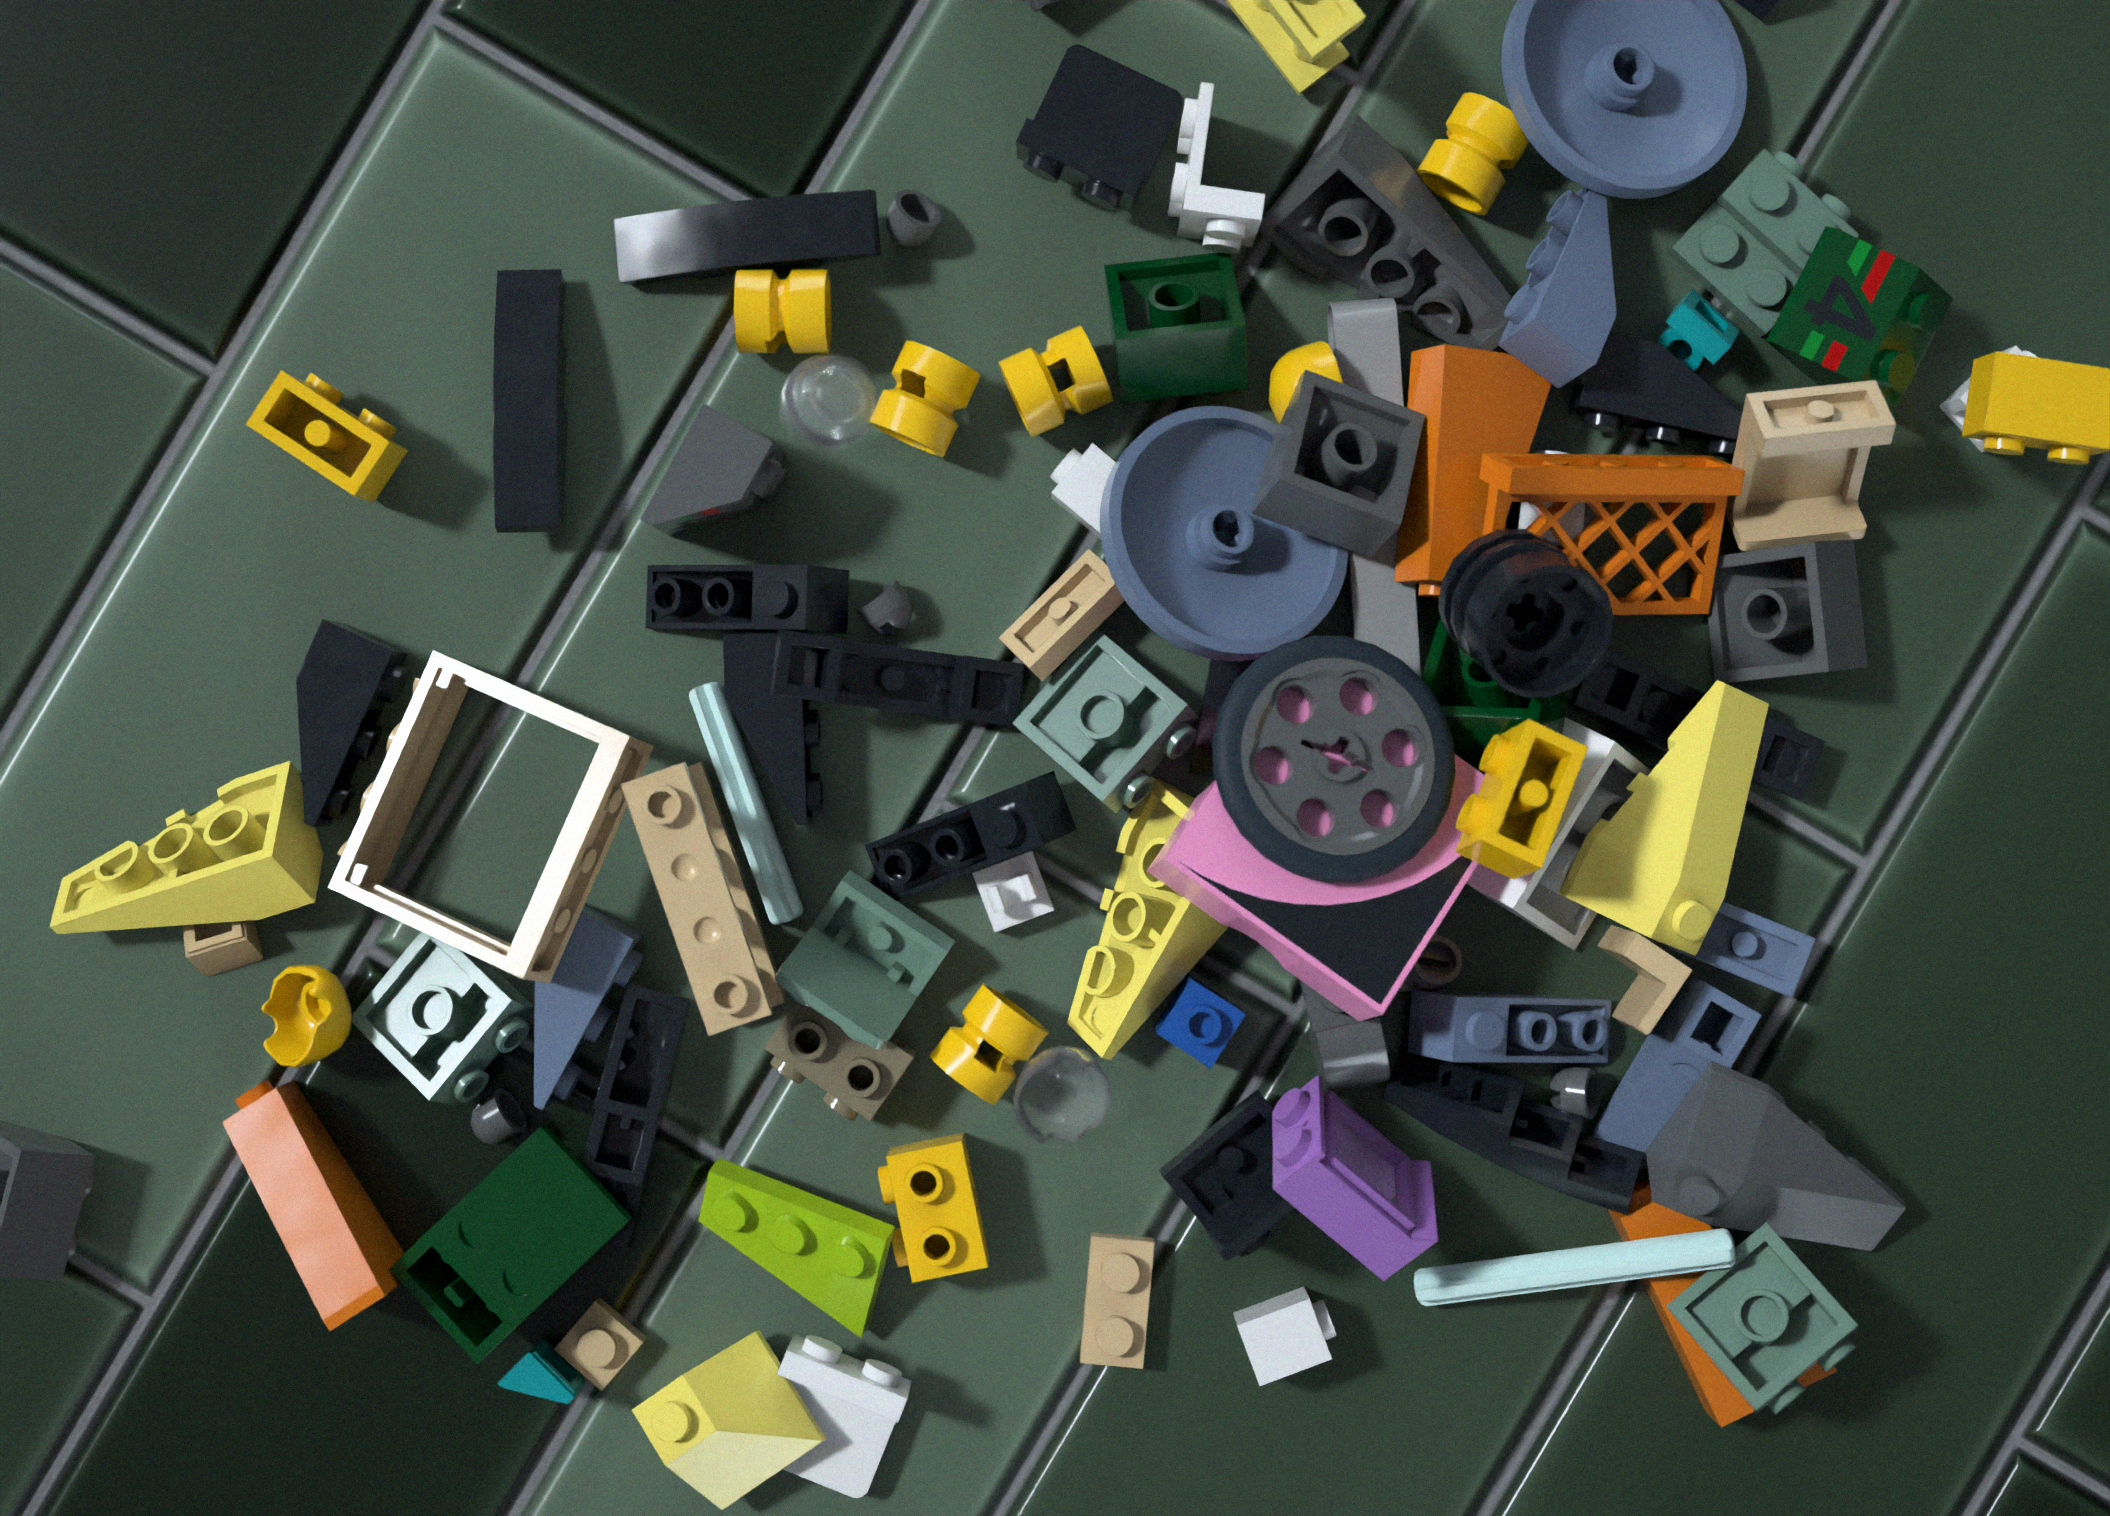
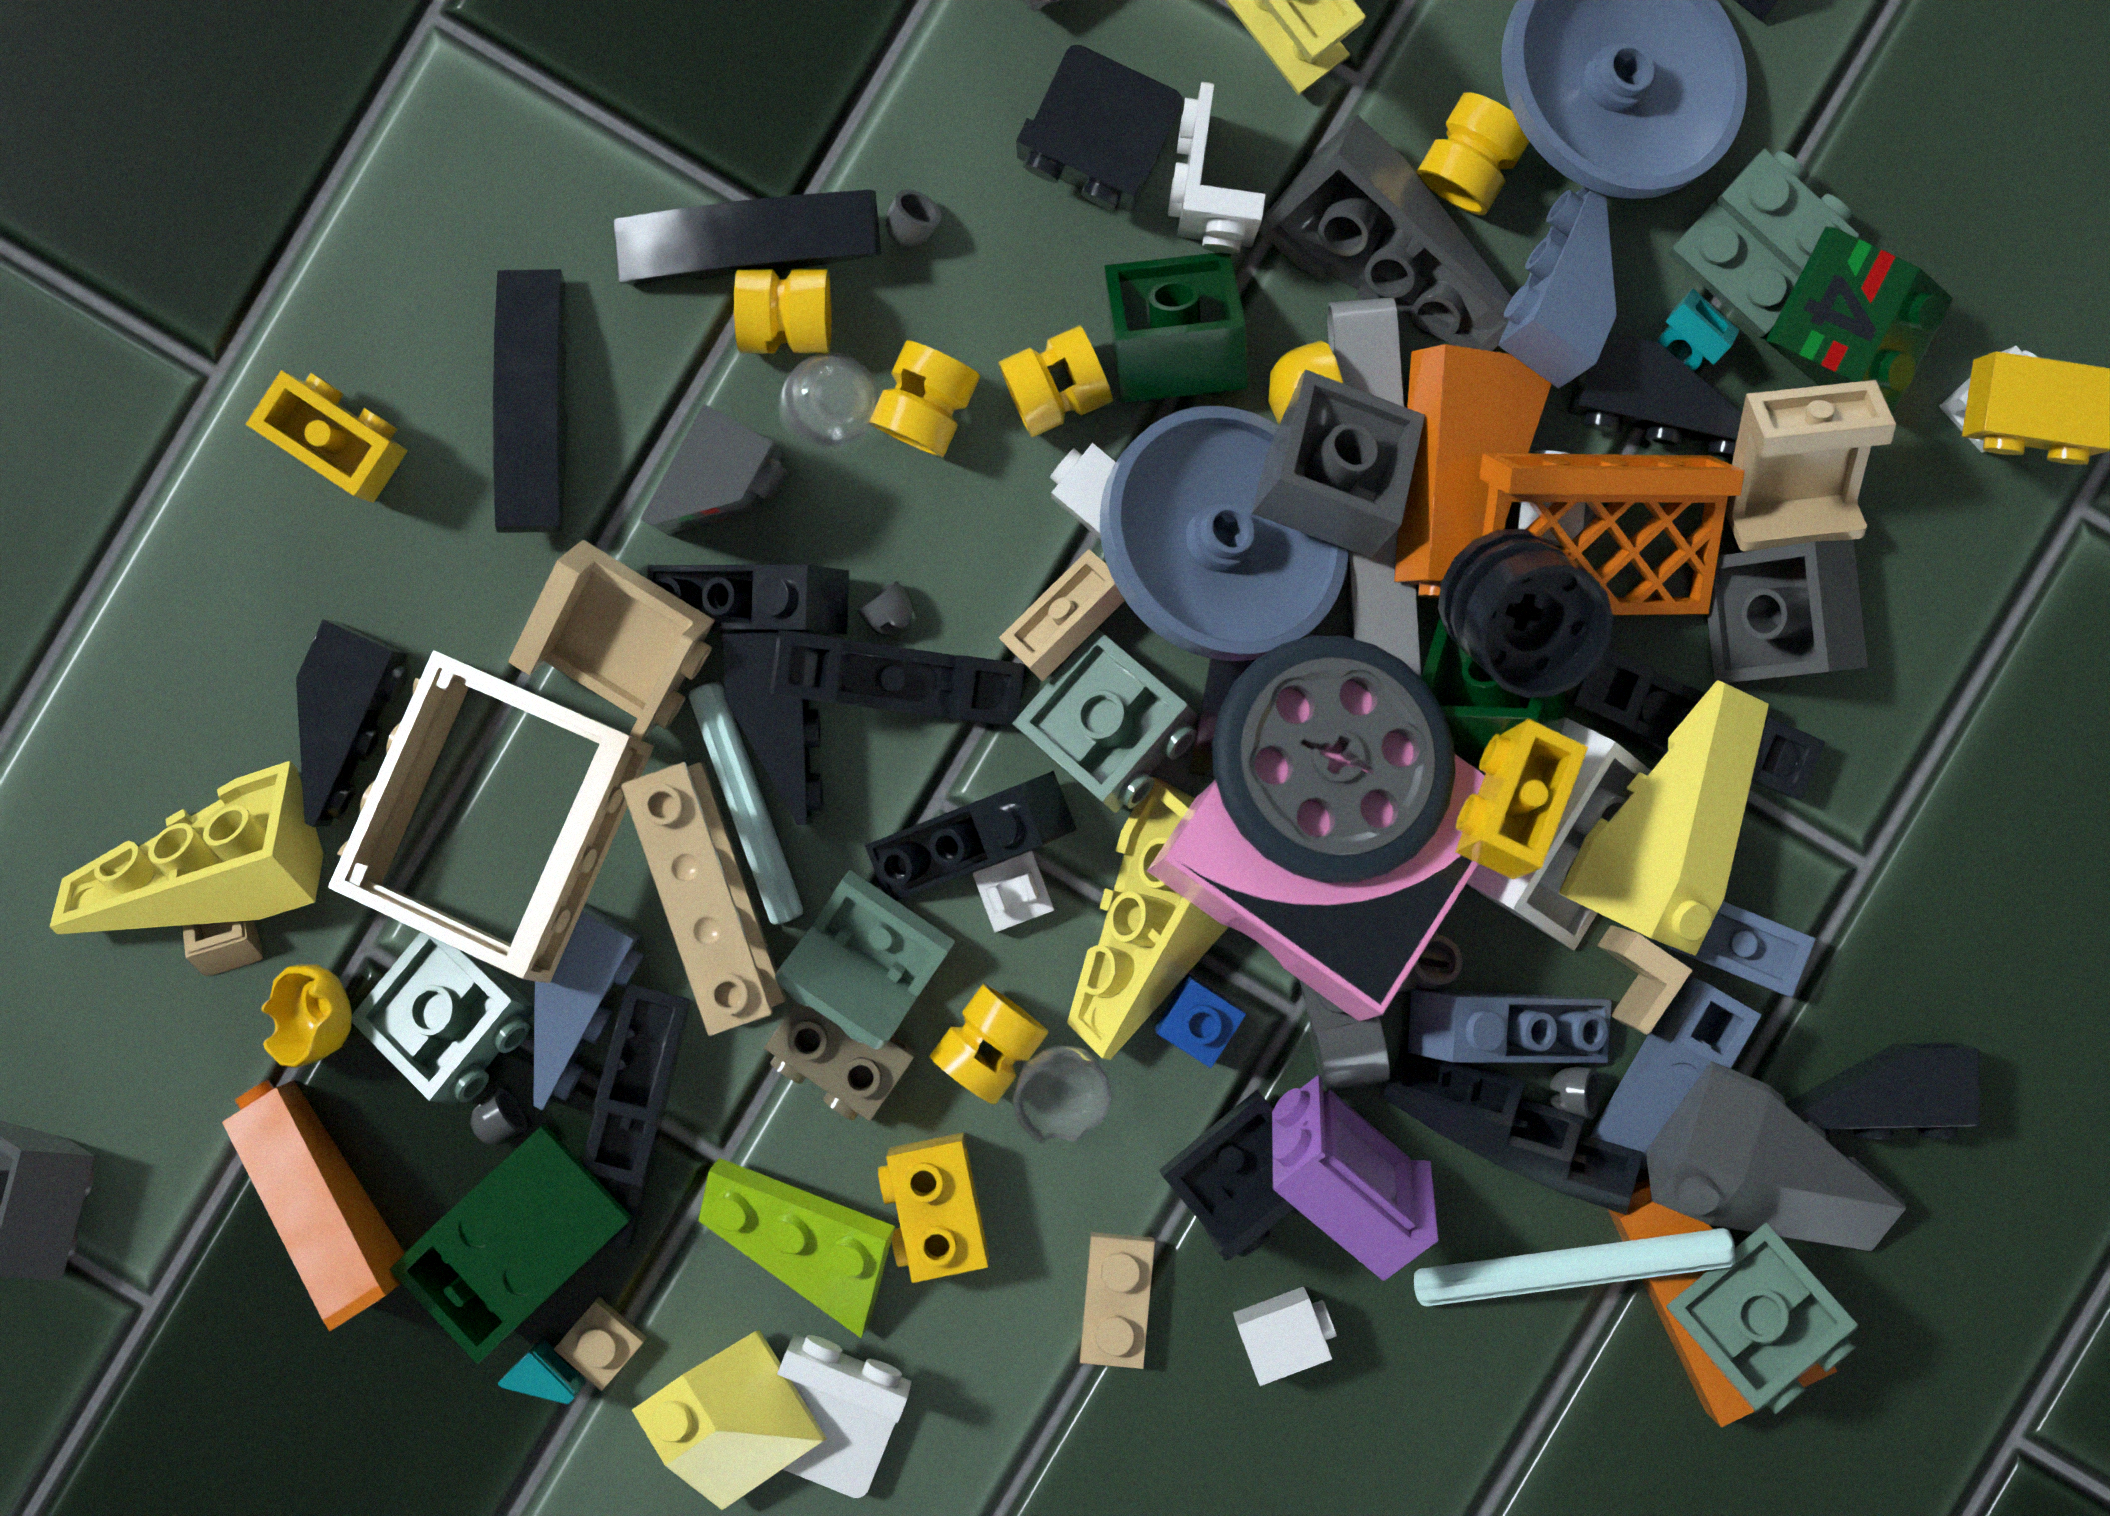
none -> tan panel [508,540,715,740]
none -> black slope [1785,1042,1980,1139]

